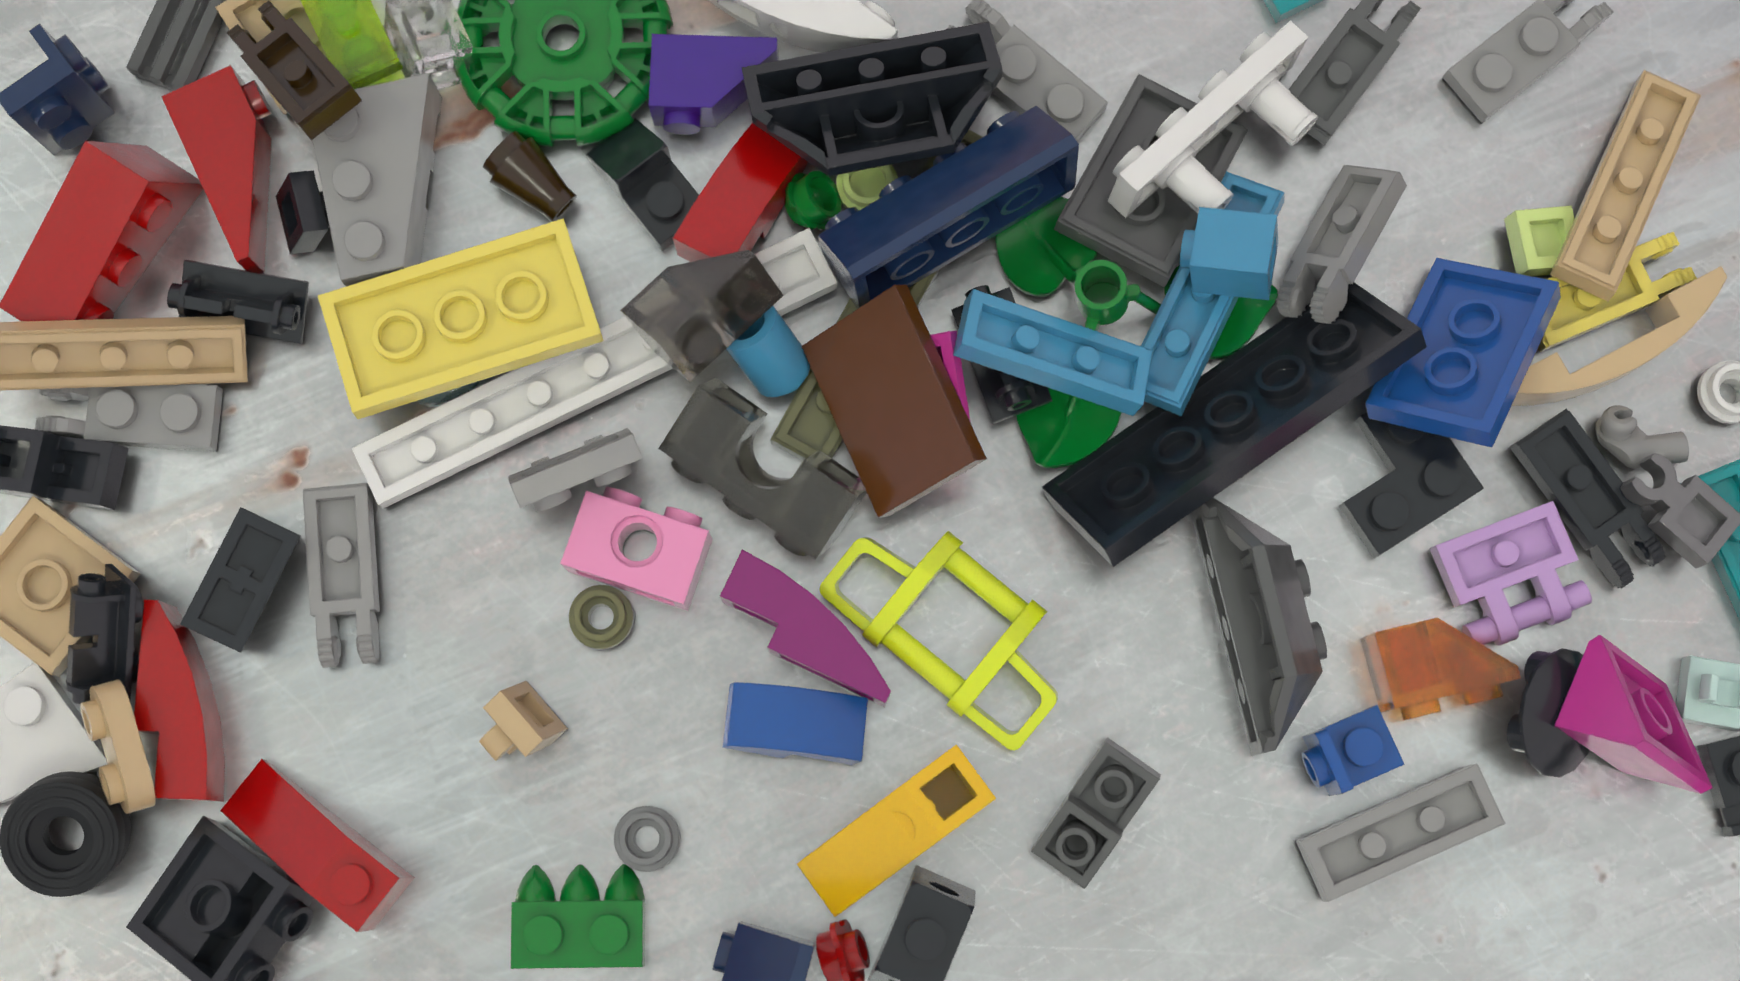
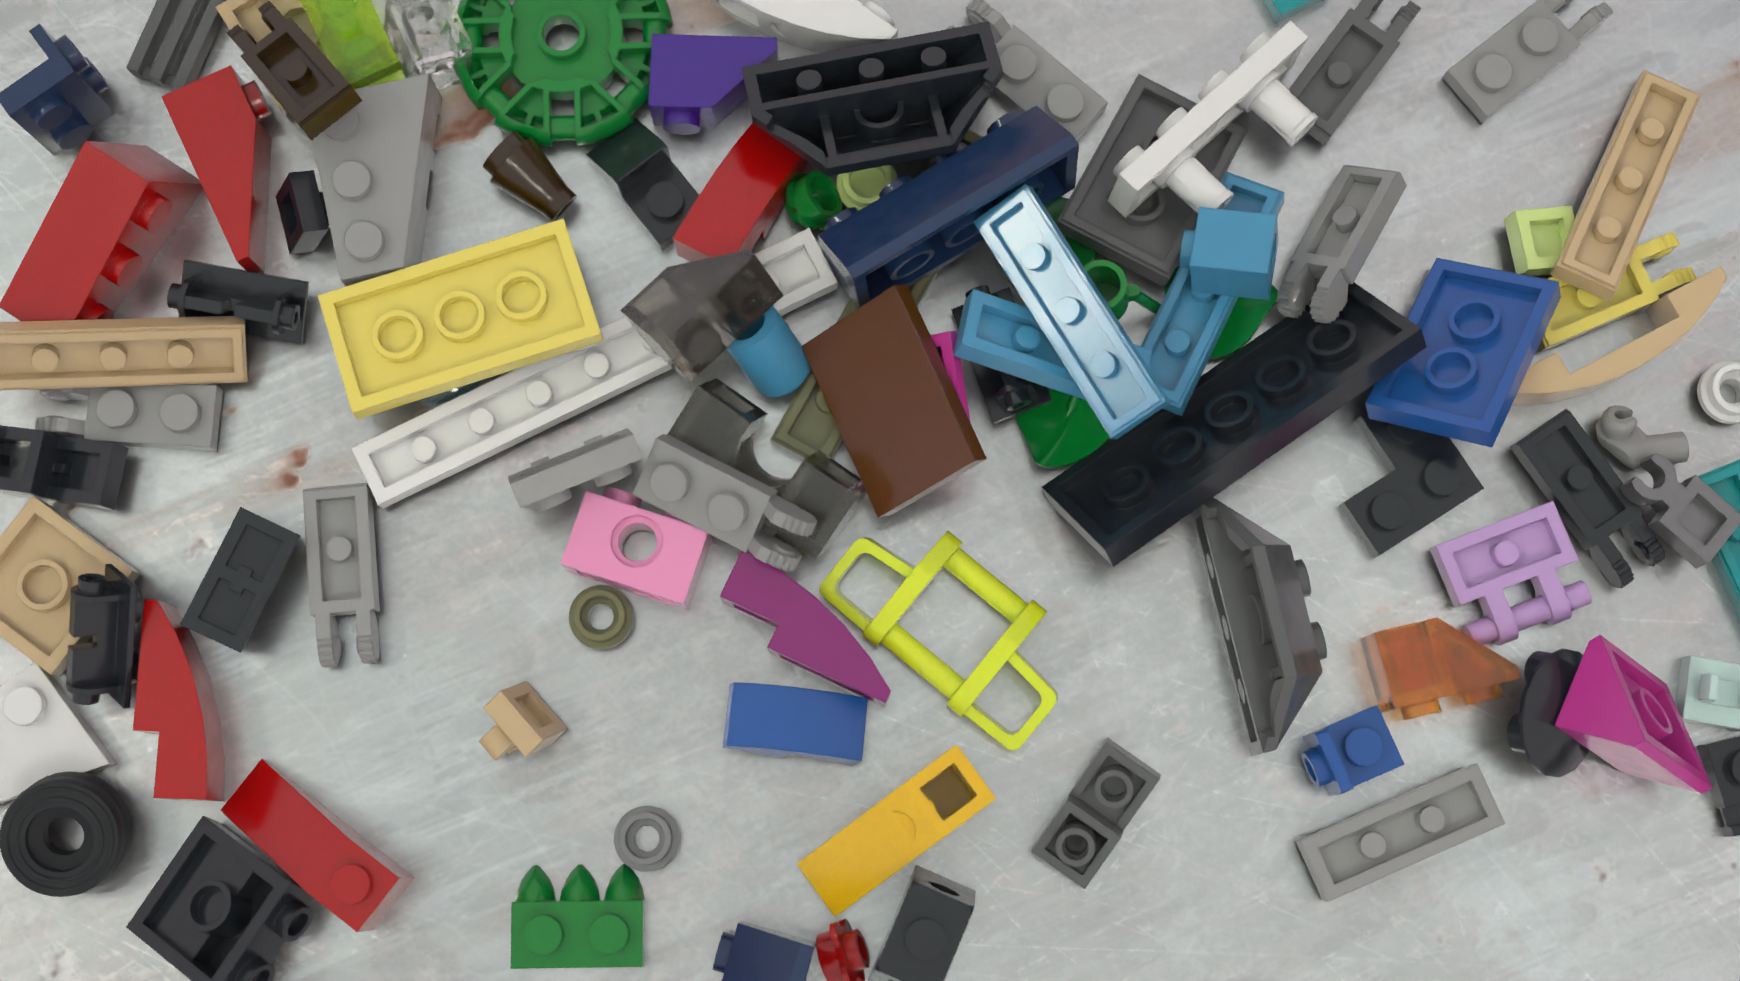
tan plate [80,679,155,814] -> none
none -> light grey hinge [632,434,818,572]
none -> tile [974,184,1171,439]

